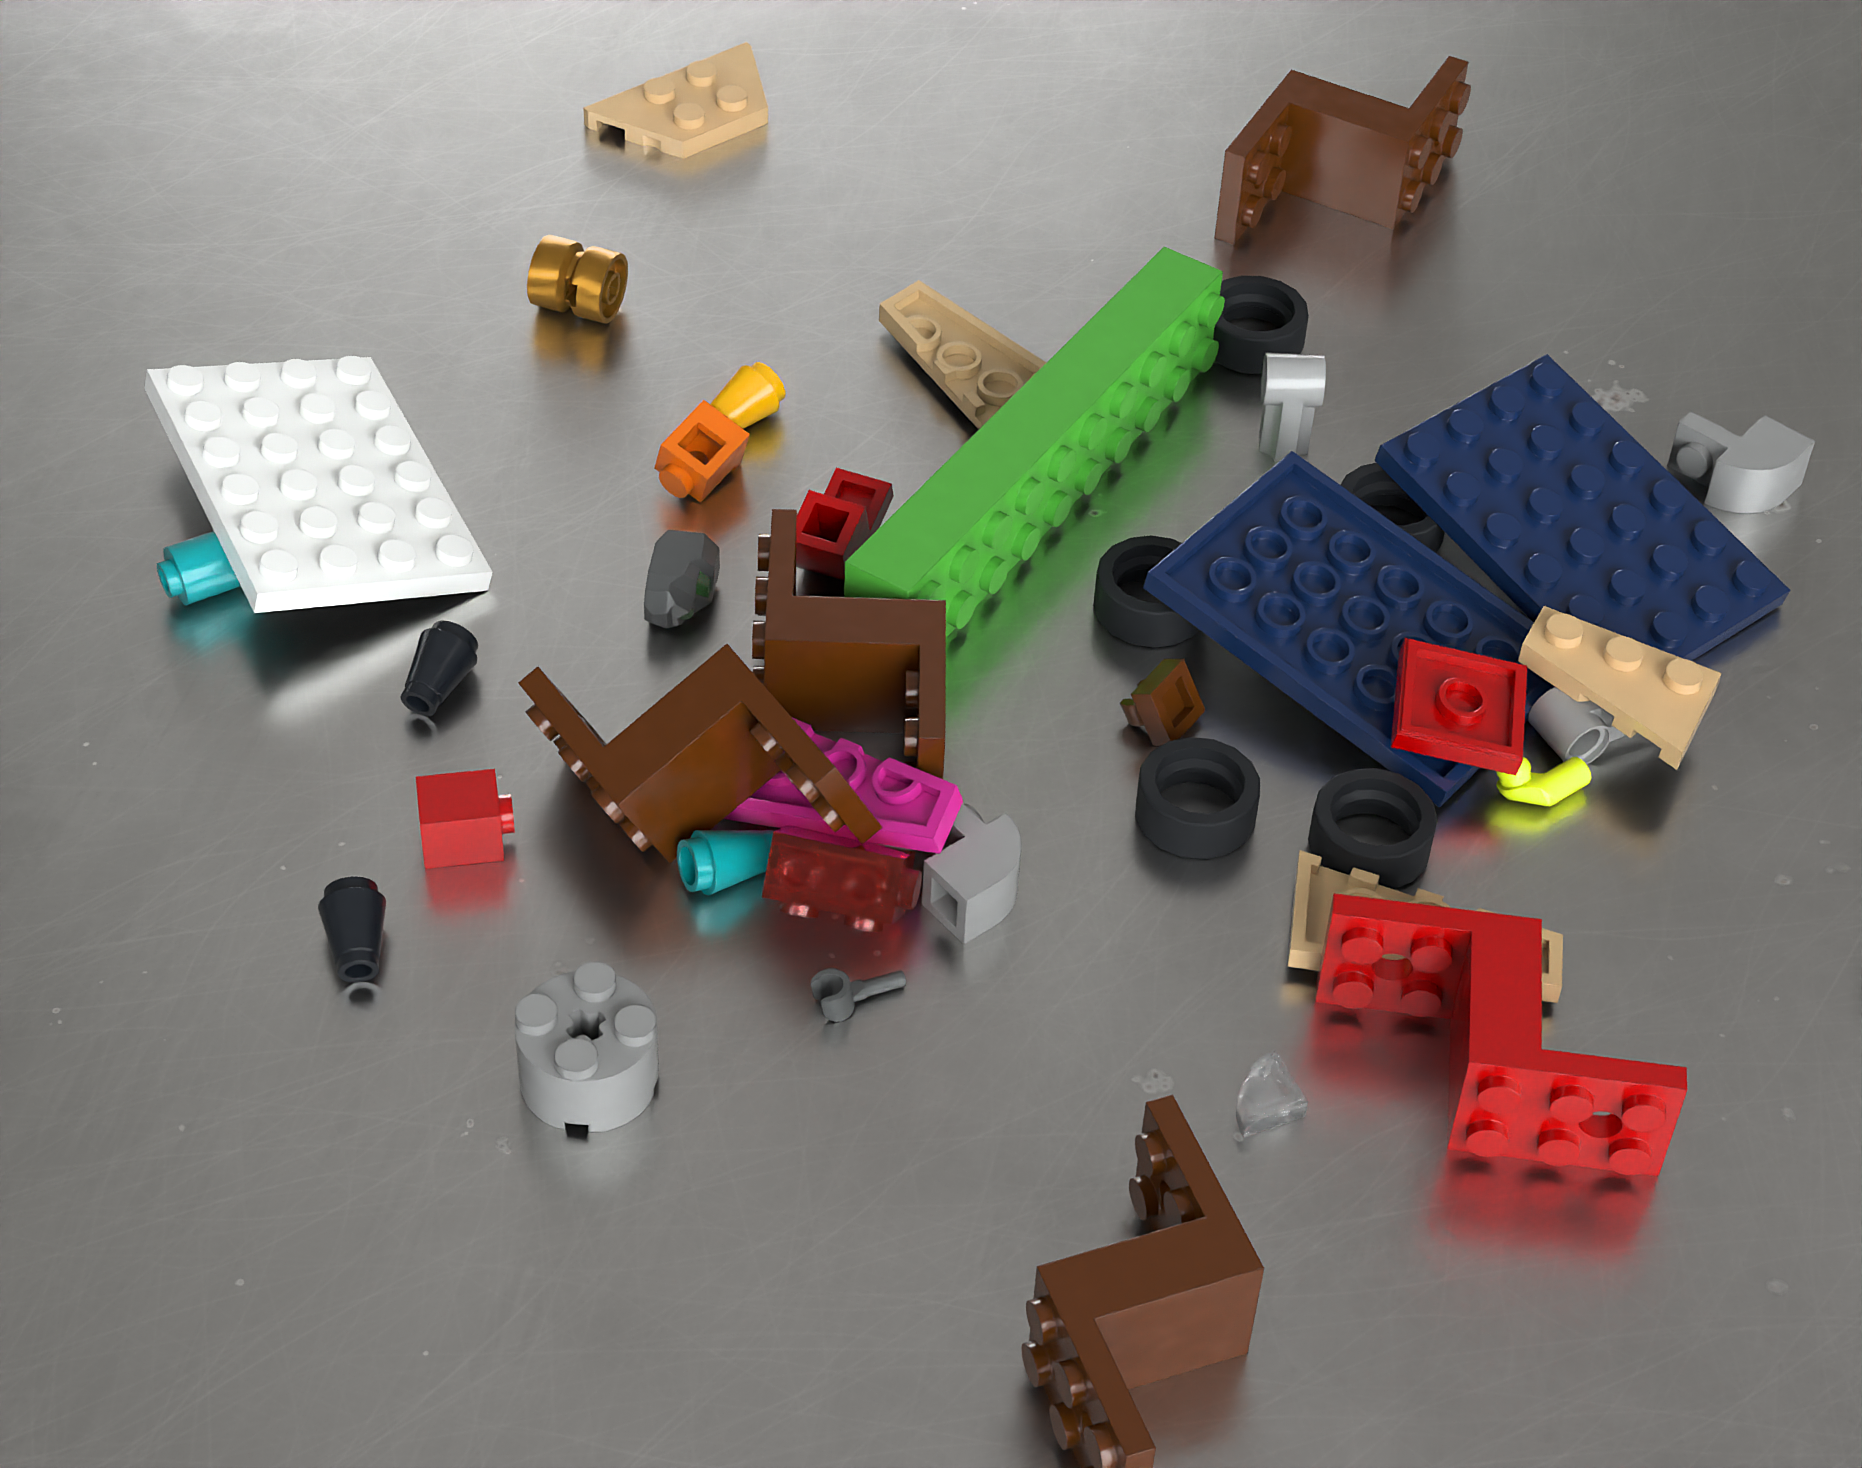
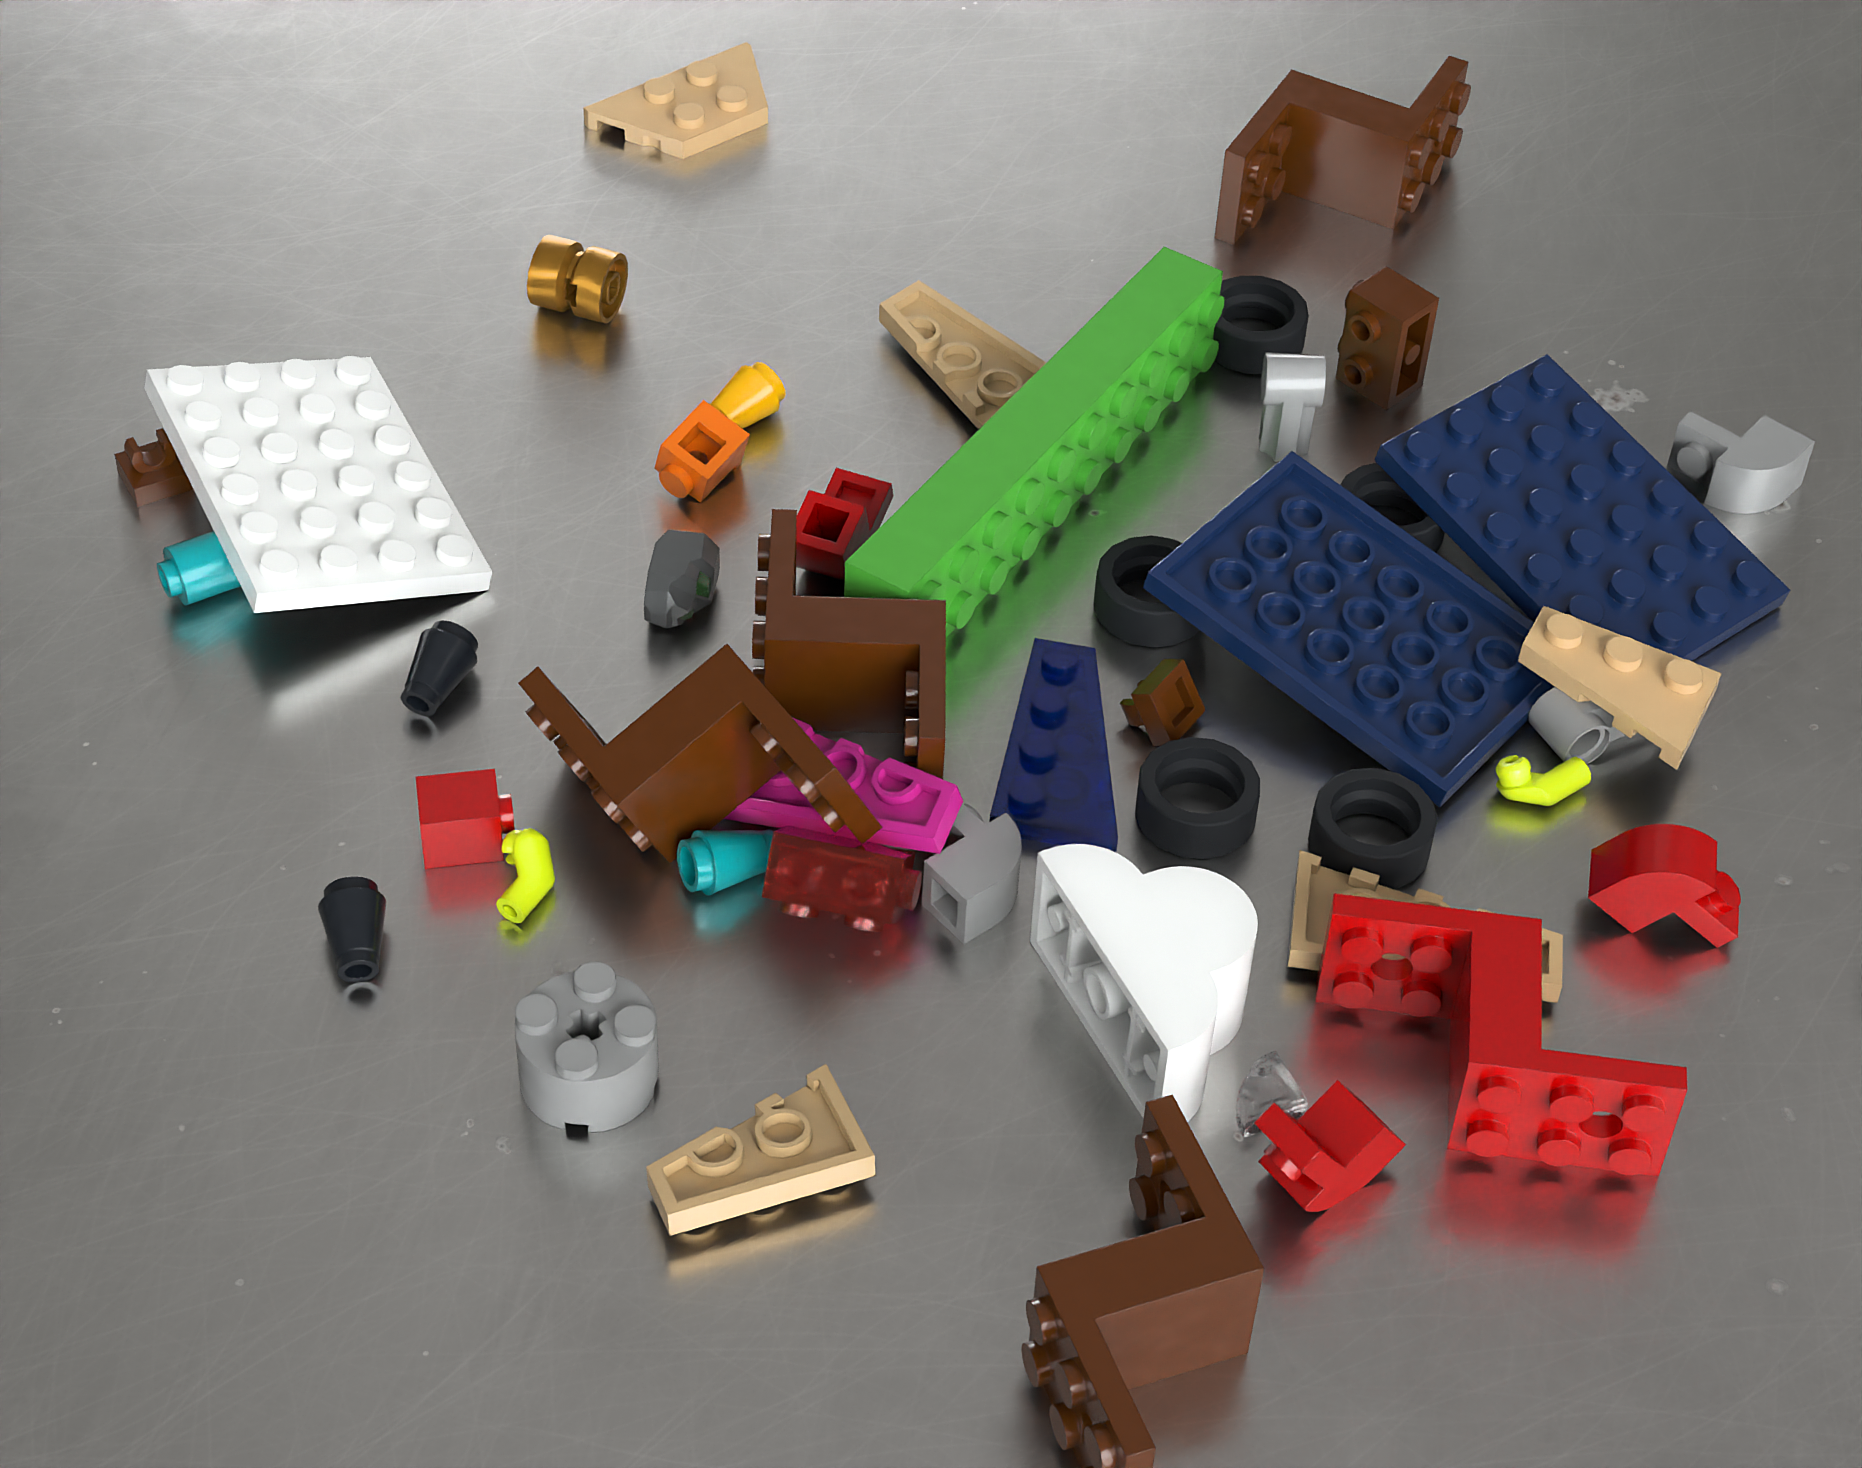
dark grey hand [811,968,906,1022] -> none
red plate [1391,638,1527,776] -> none
none -> reddish brown tile [114,428,194,507]
none -> neon yellow arm [496,828,555,923]
none -> tan wing [646,1064,876,1236]
none -> clear blue wing [989,638,1118,852]
none -> white brick [1030,844,1258,1122]
none -> red brick [1254,1080,1406,1212]
none -> reddish brown brick [1335,266,1439,411]
none -> red brick [1588,824,1741,948]

